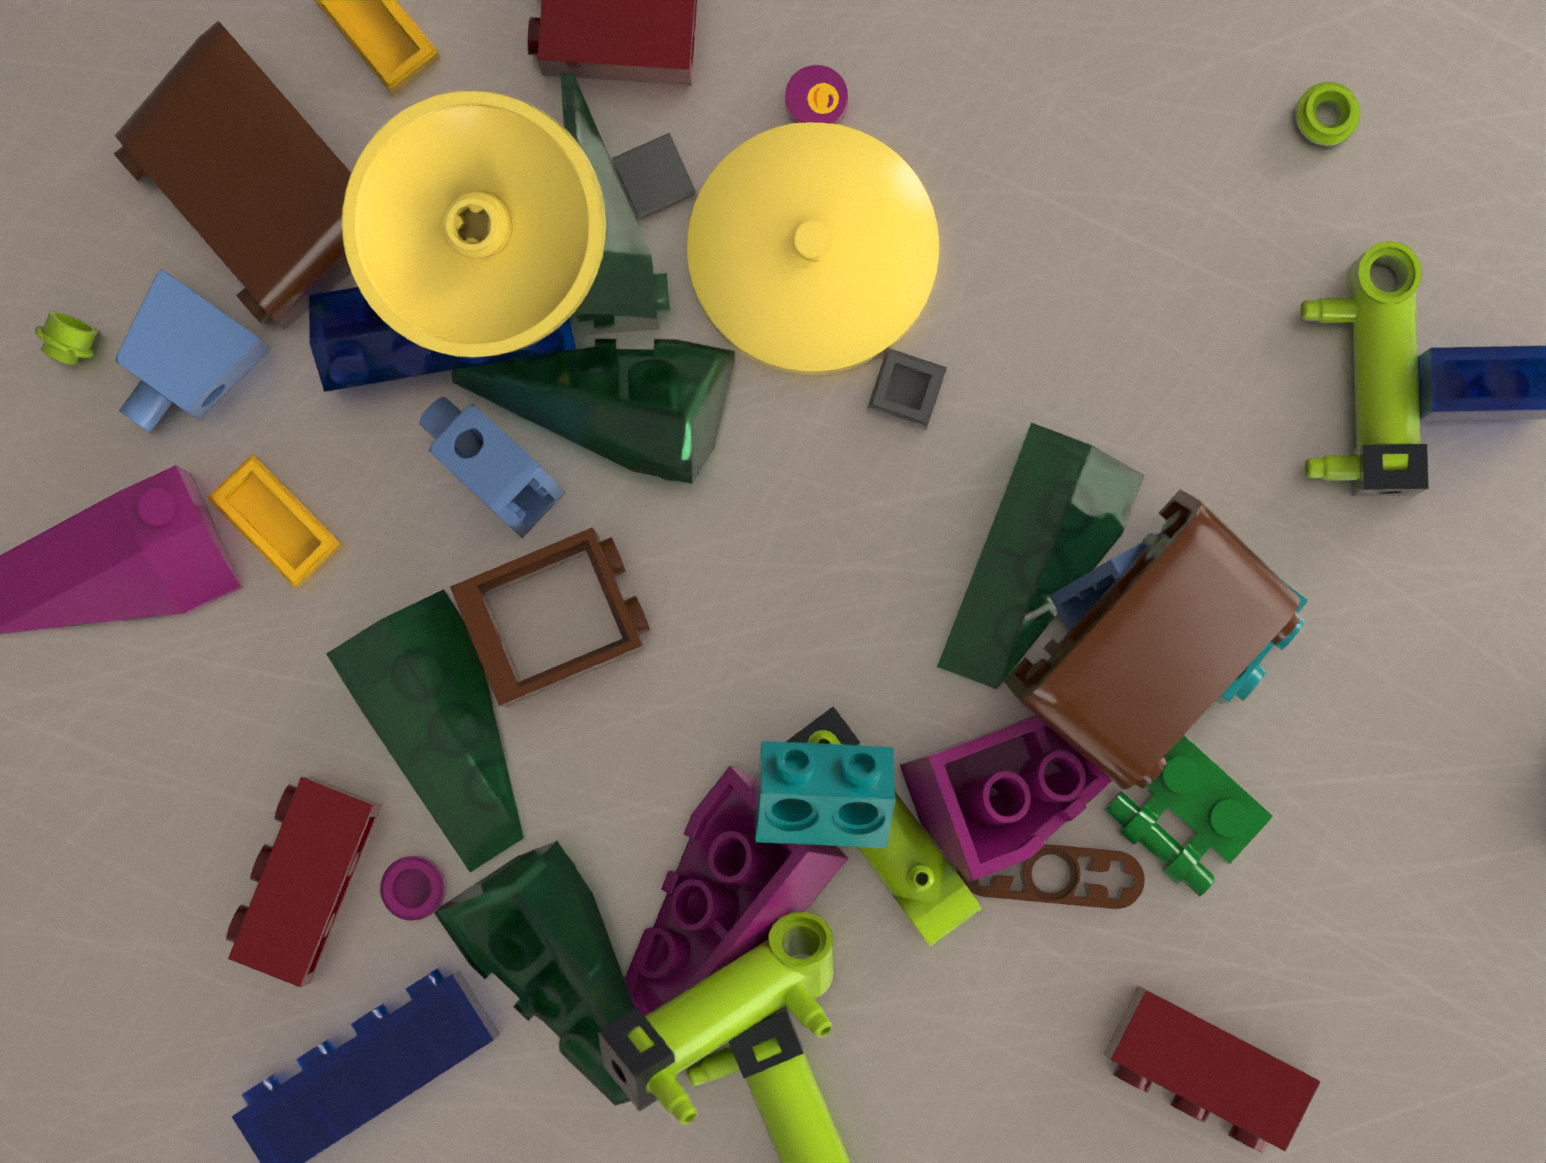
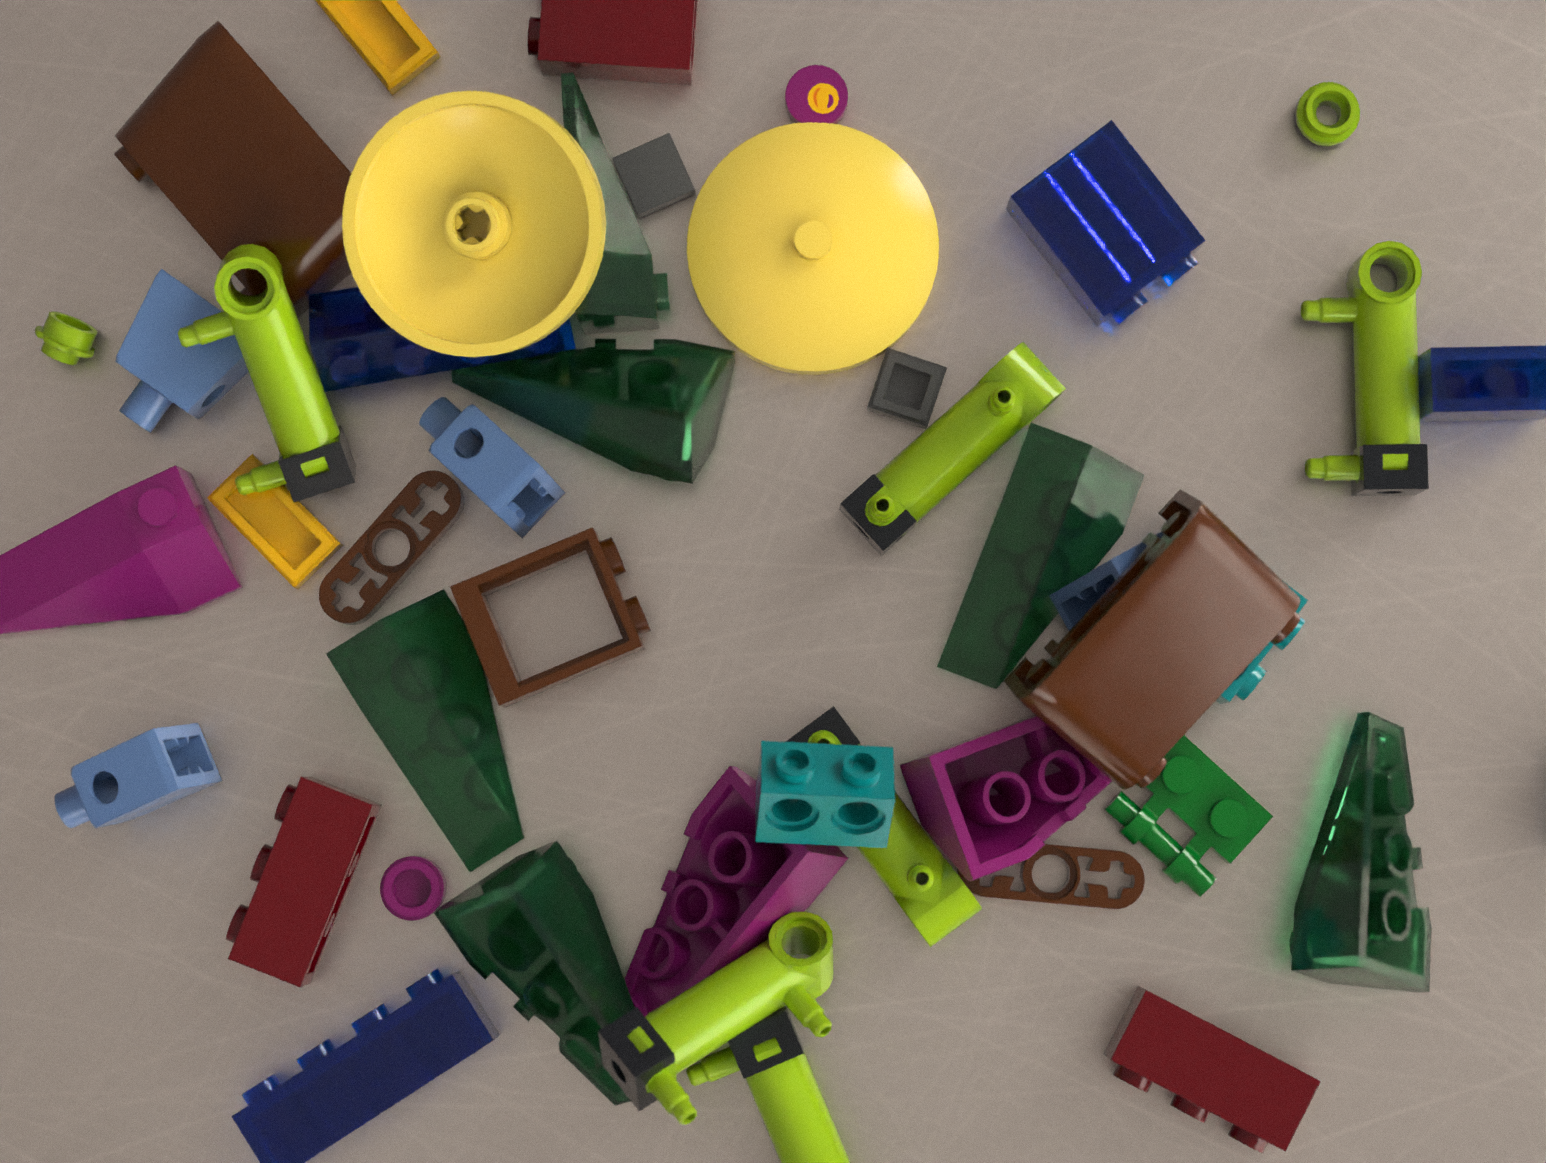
none -> medium blue torso [54,723,222,828]
none -> lime piece [178,244,356,502]
none -> reddish brown beam [319,470,464,625]
none -> lime piece [839,342,1066,556]
none -> clear blue brick [1006,120,1206,327]
none -> clear green wedge [1289,712,1432,993]

